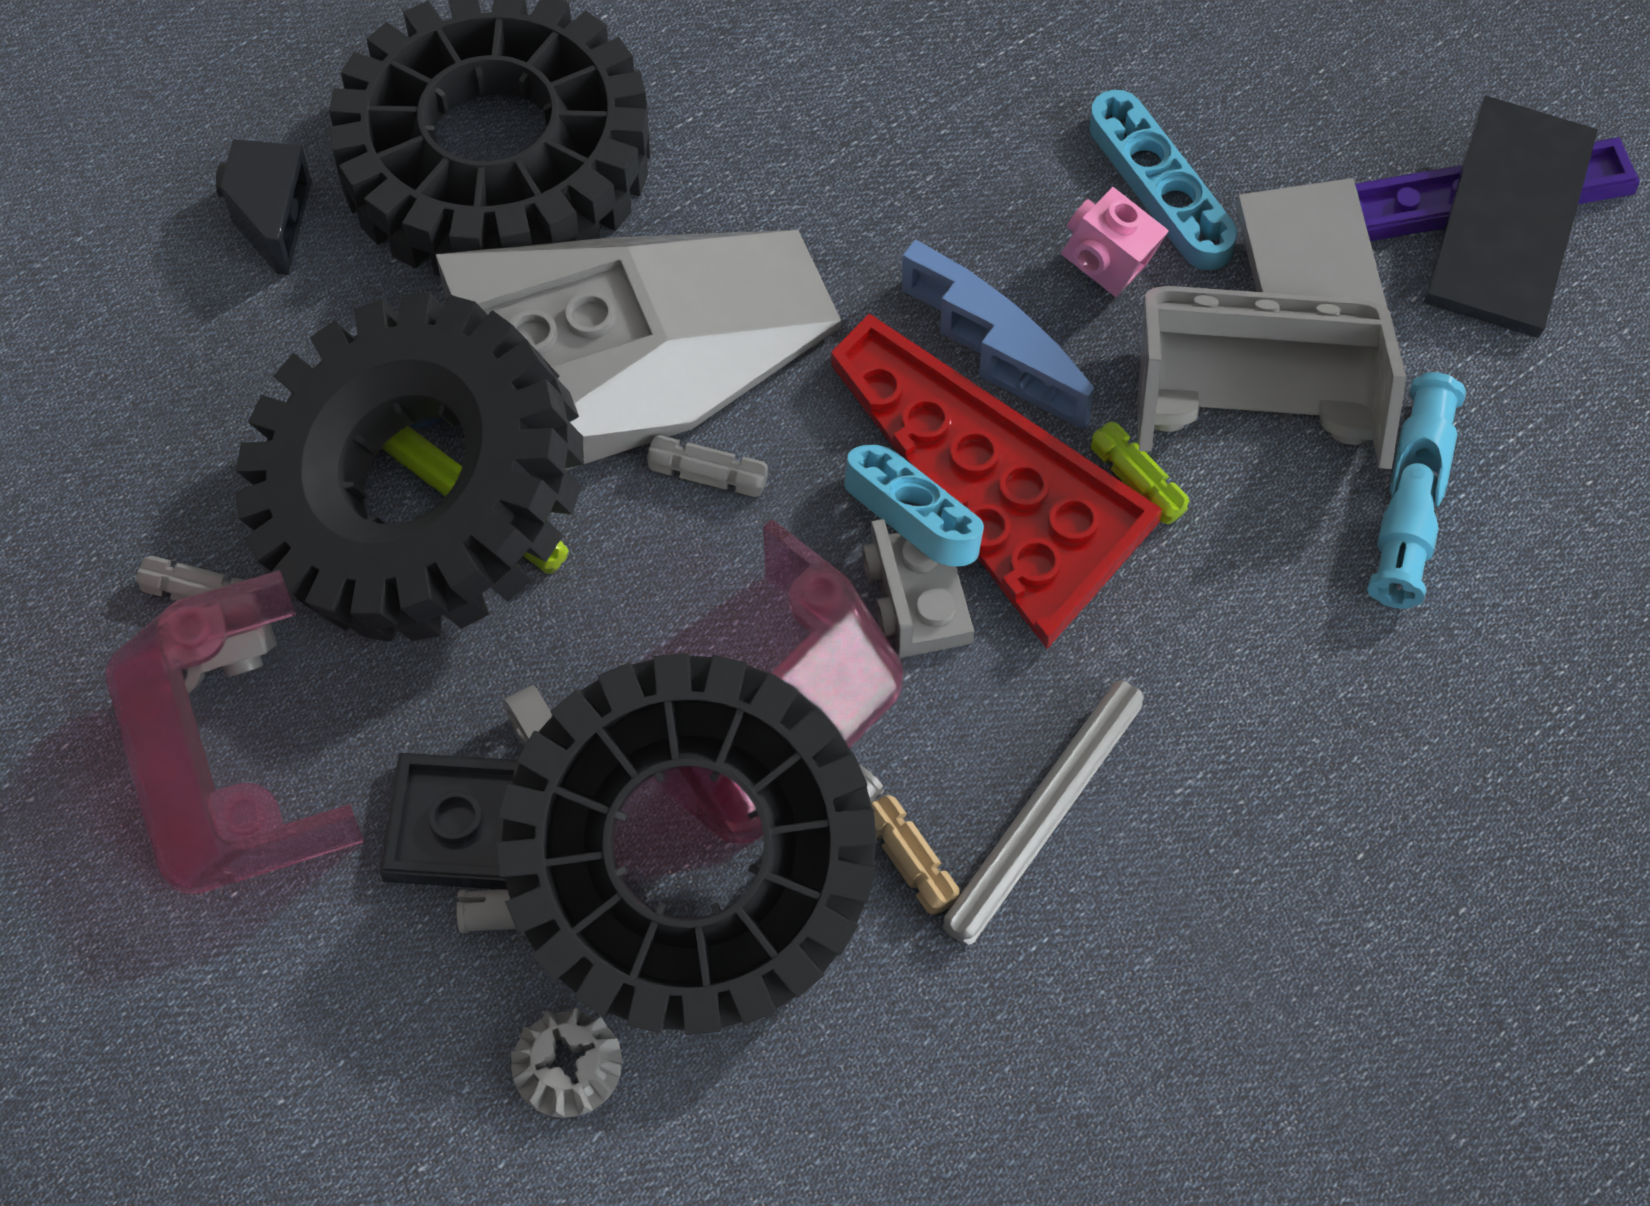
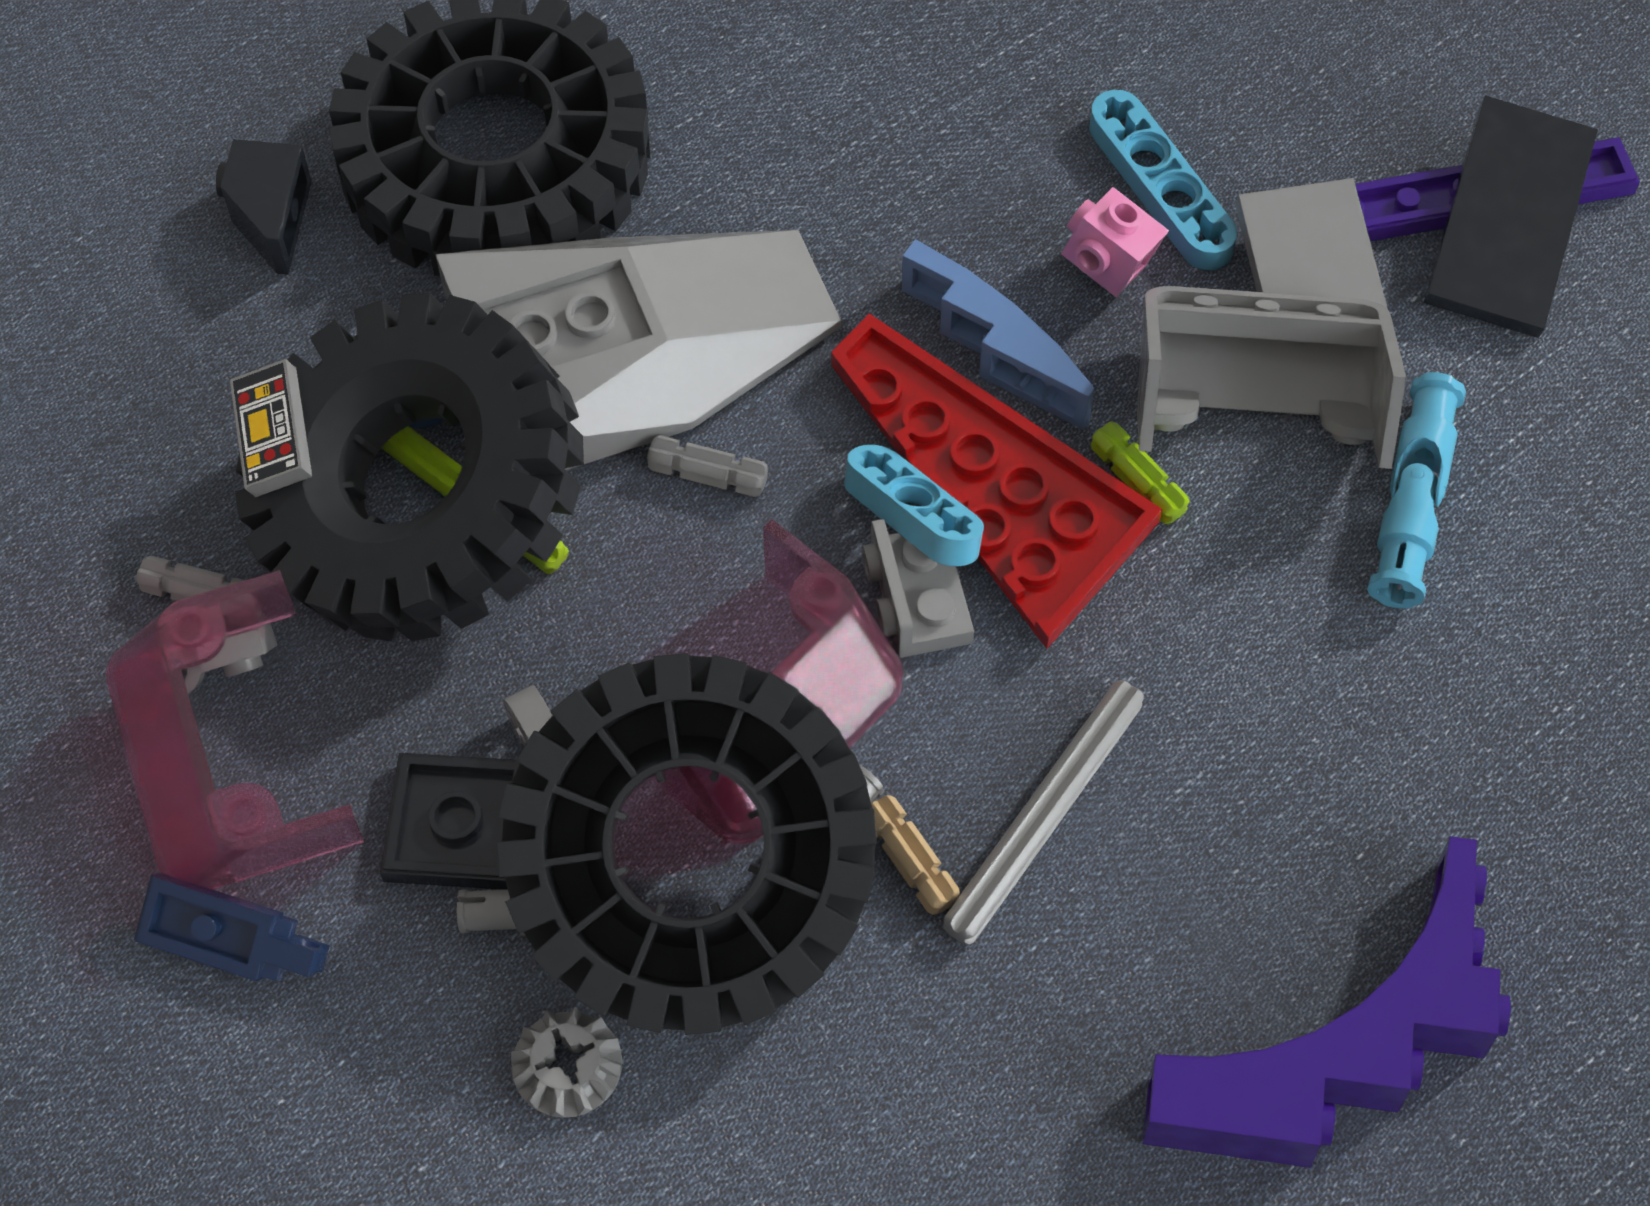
none -> dark blue hinge [134,873,330,981]
none -> tile [230,359,312,497]
none -> dark purple arch [1142,836,1511,1168]

